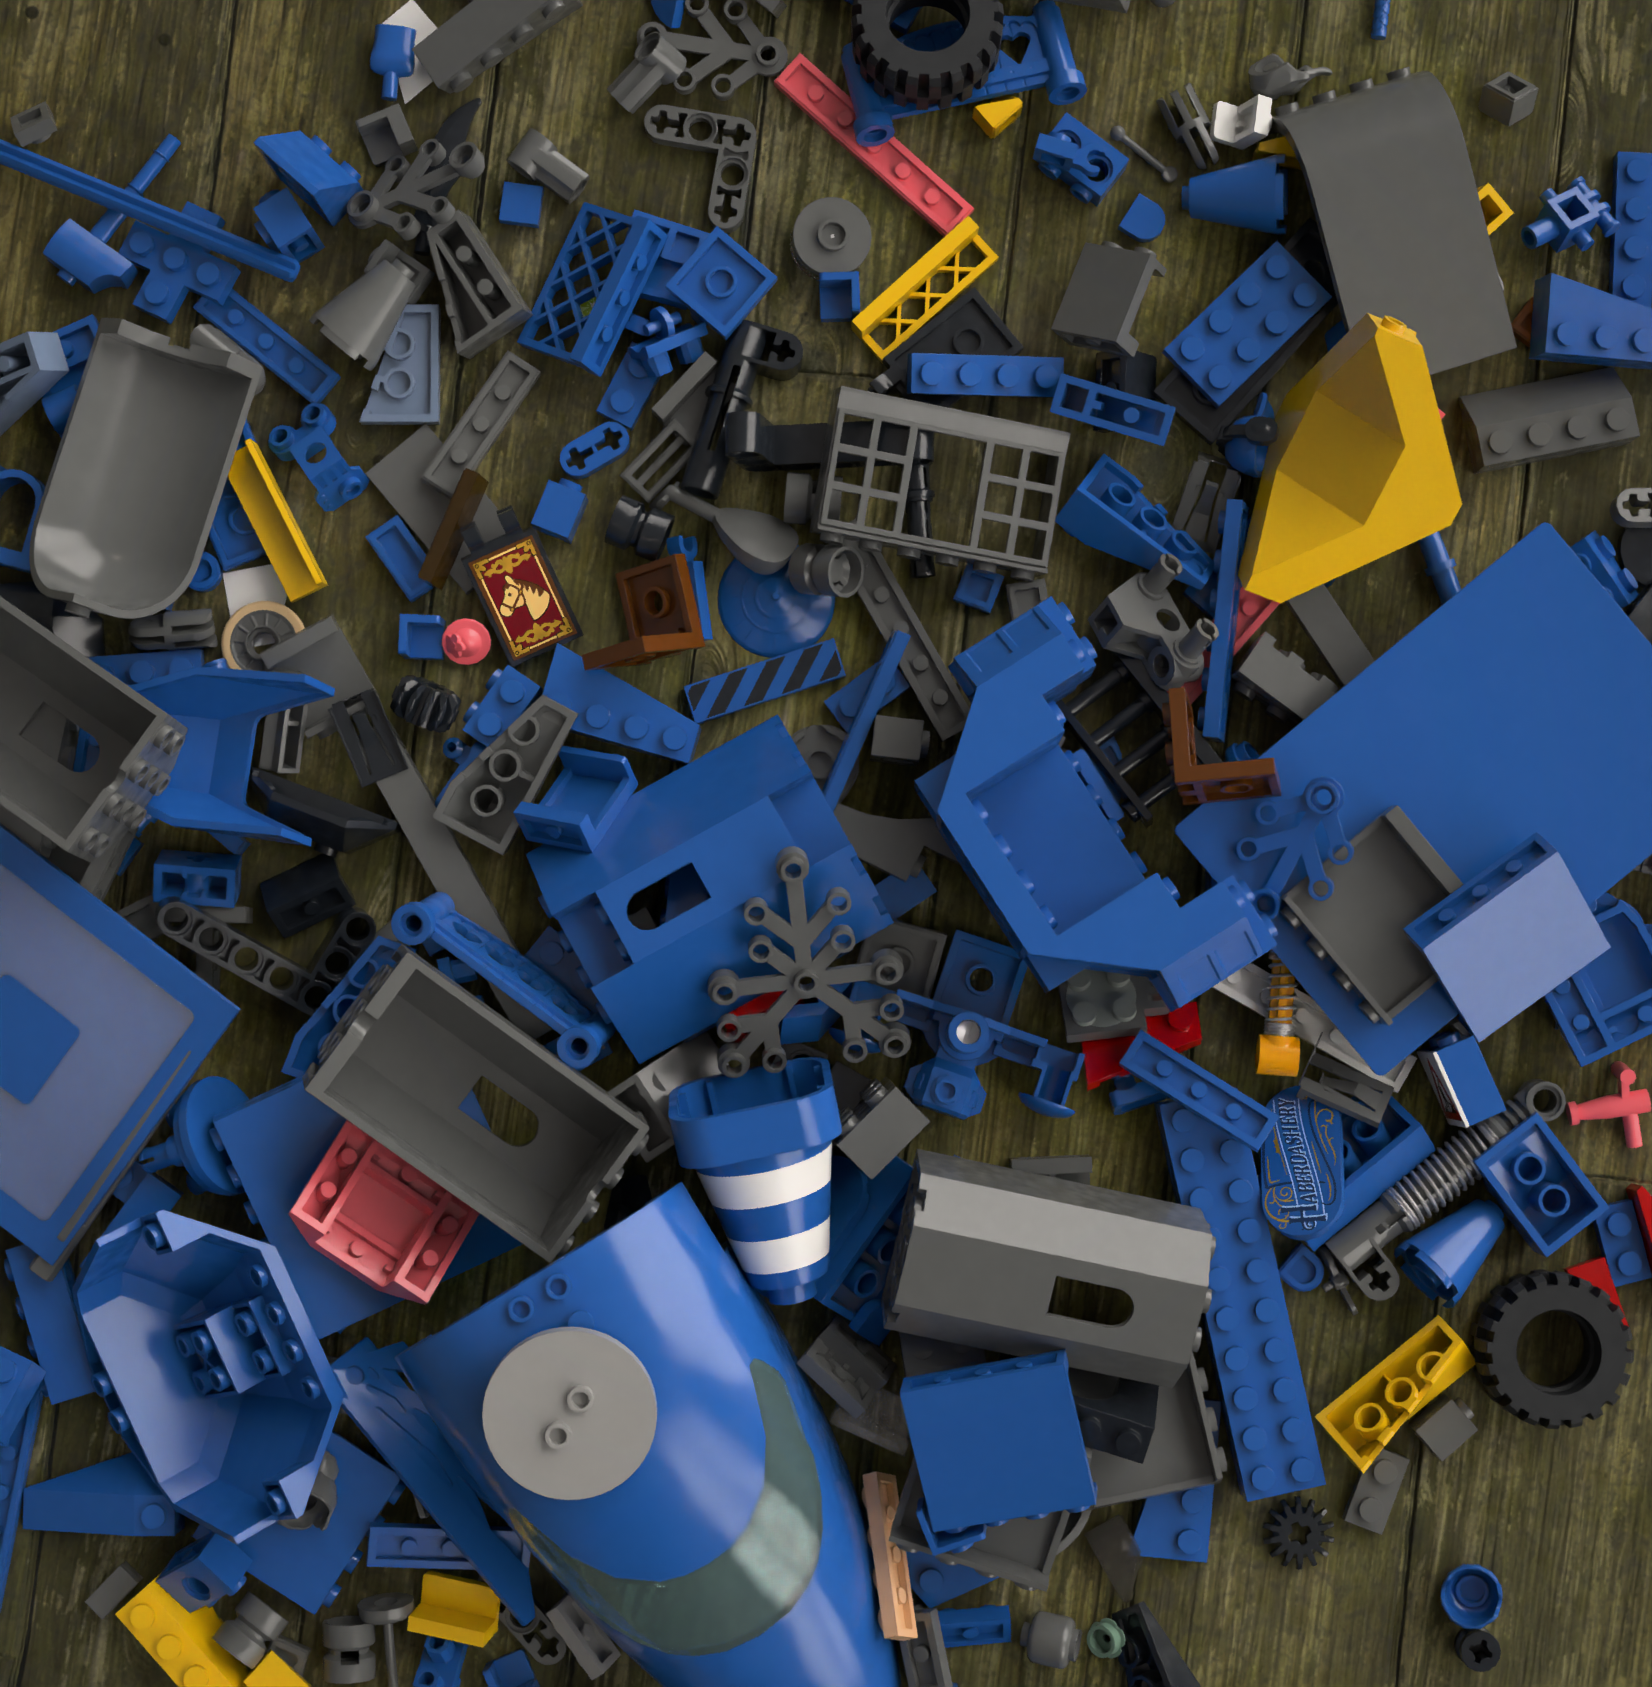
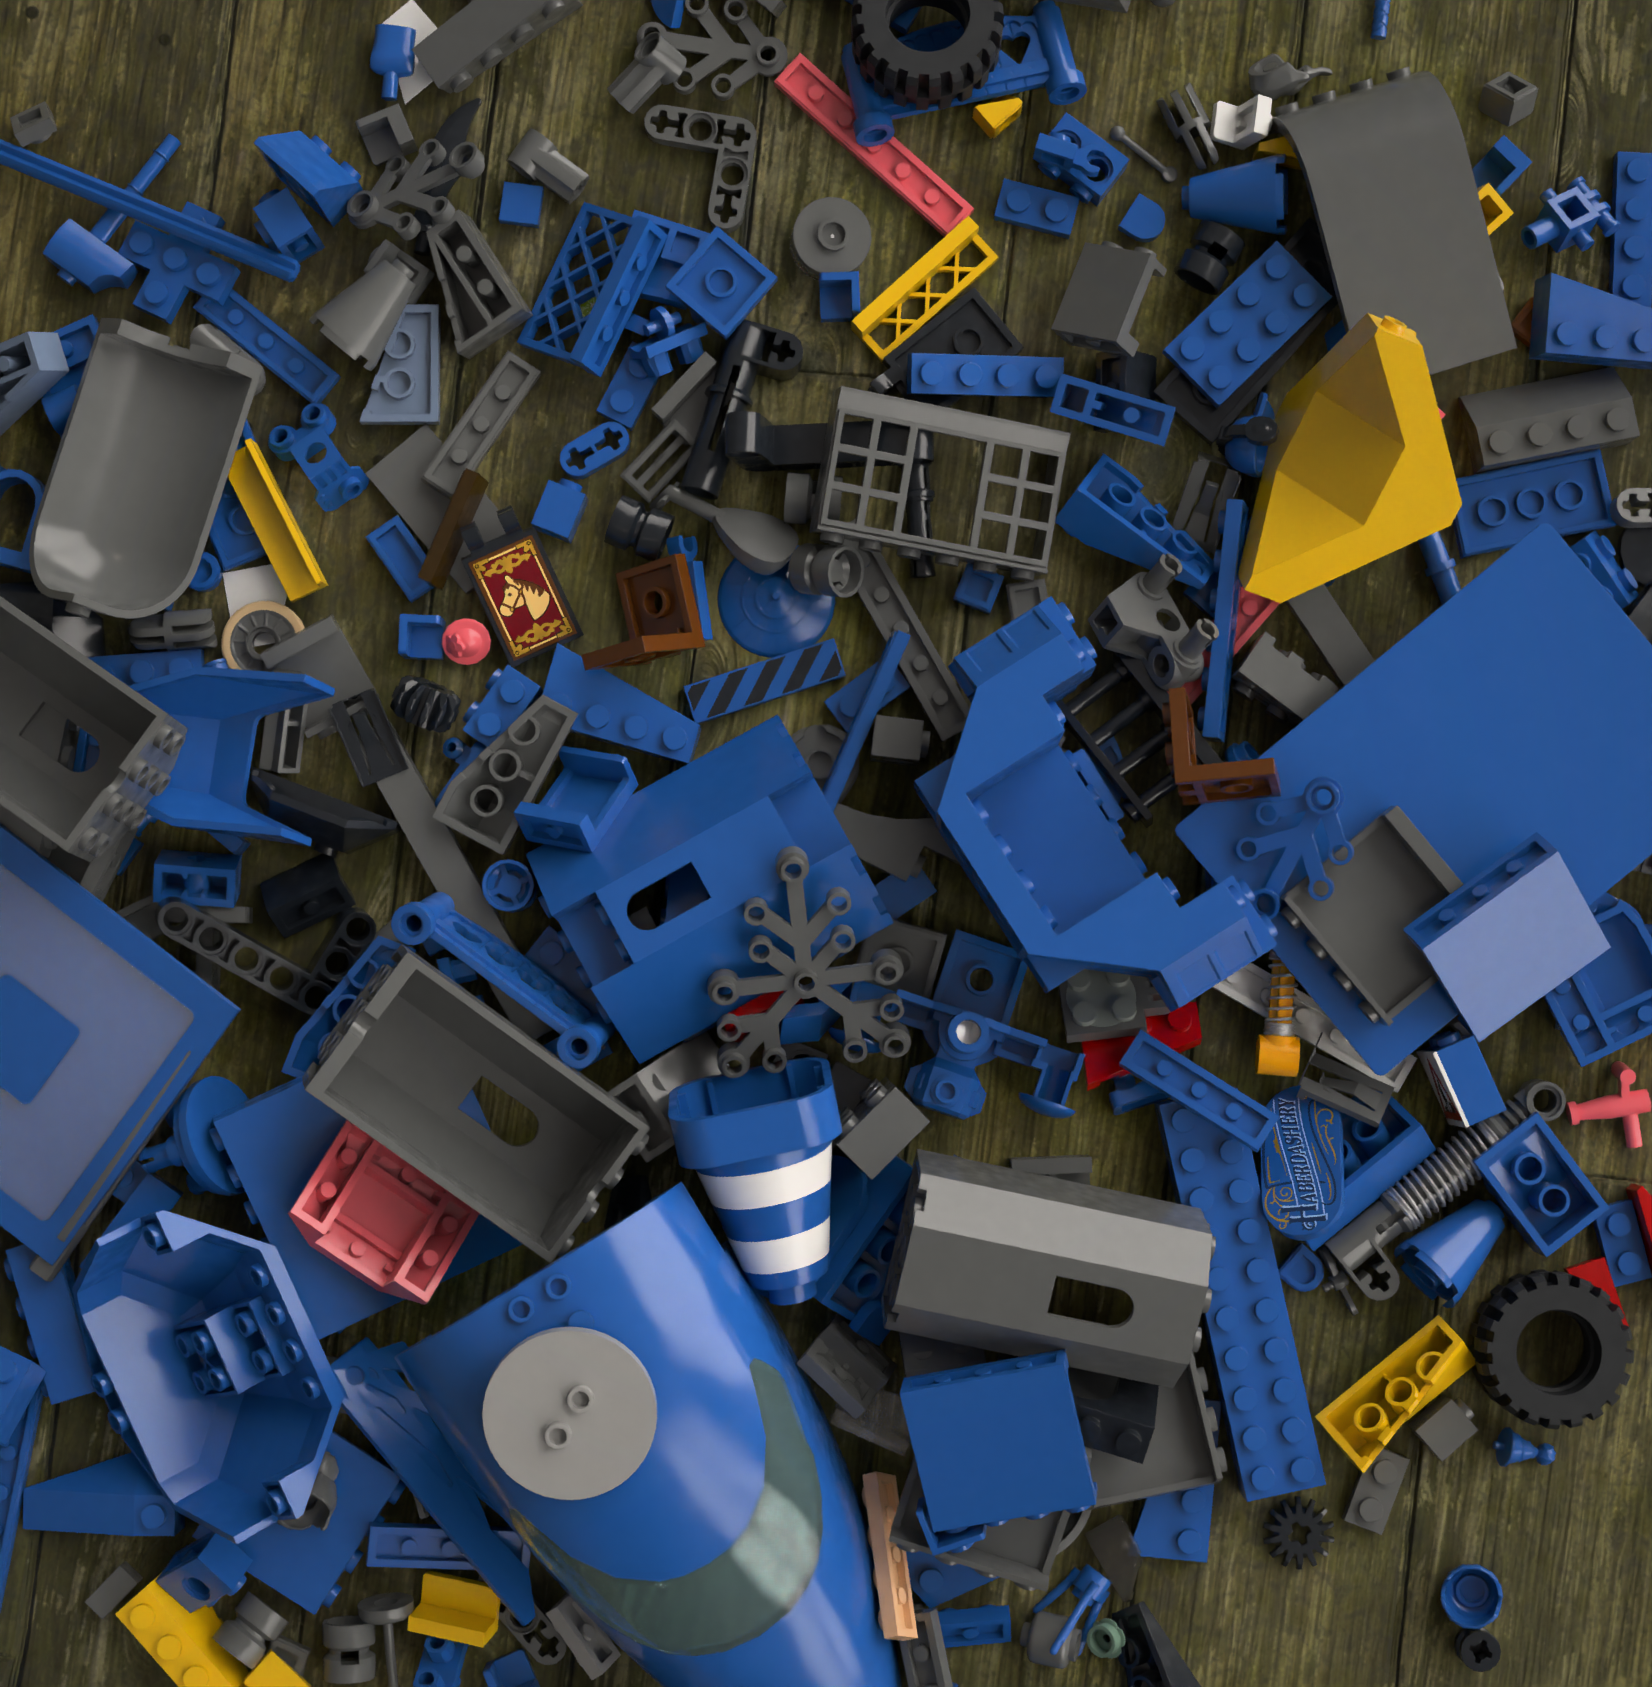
none -> blue wheel [482,859,539,913]
none -> blue plate [993,178,1080,239]
none -> blue plant [1033,1563,1112,1656]
none -> black wheel [1174,220,1245,295]
none -> blue tile [1452,448,1617,559]
none -> blue panel [1472,135,1532,196]
none -> blue piece [1493,1427,1556,1467]

